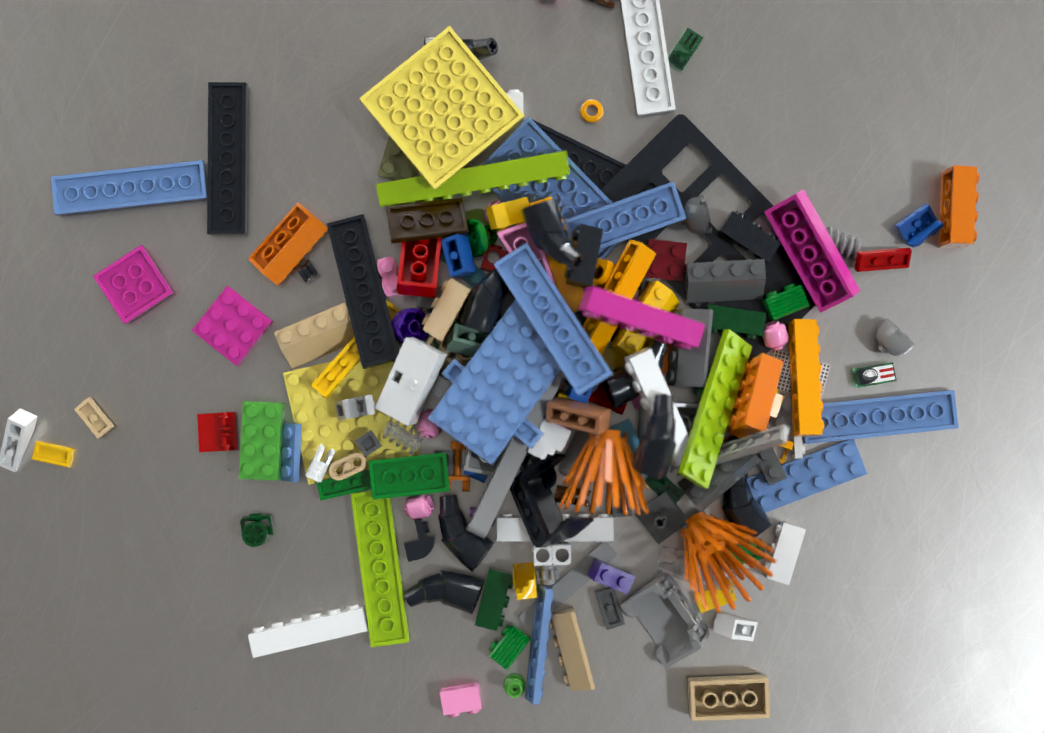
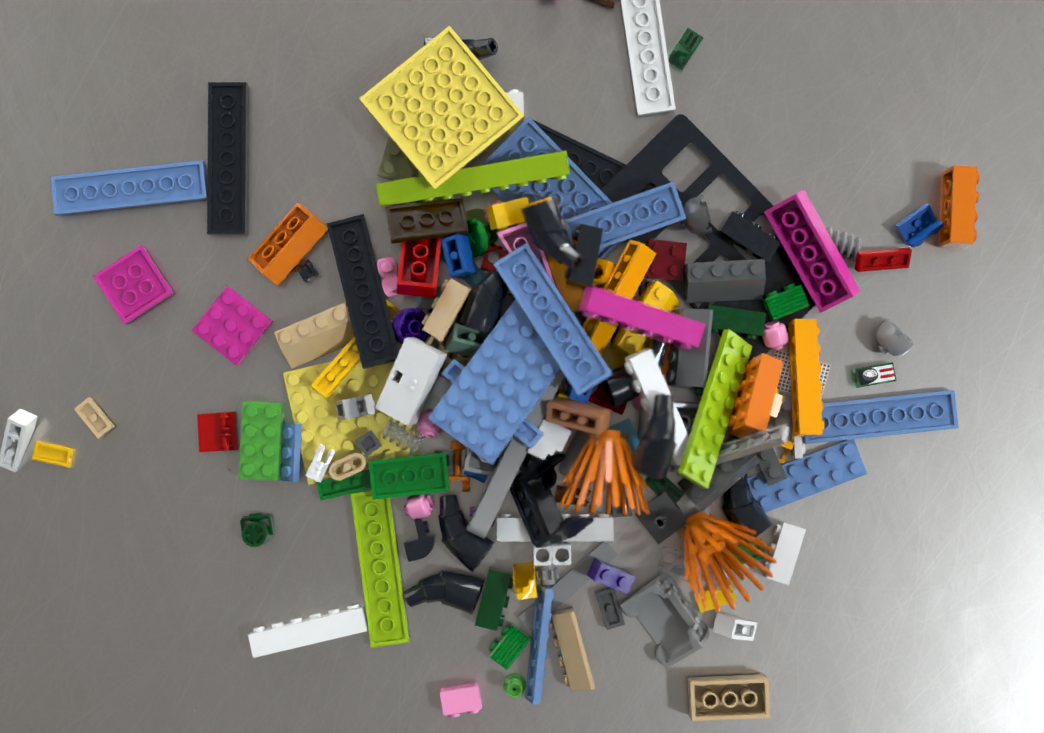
light orange piece [580,99,604,123] -> none

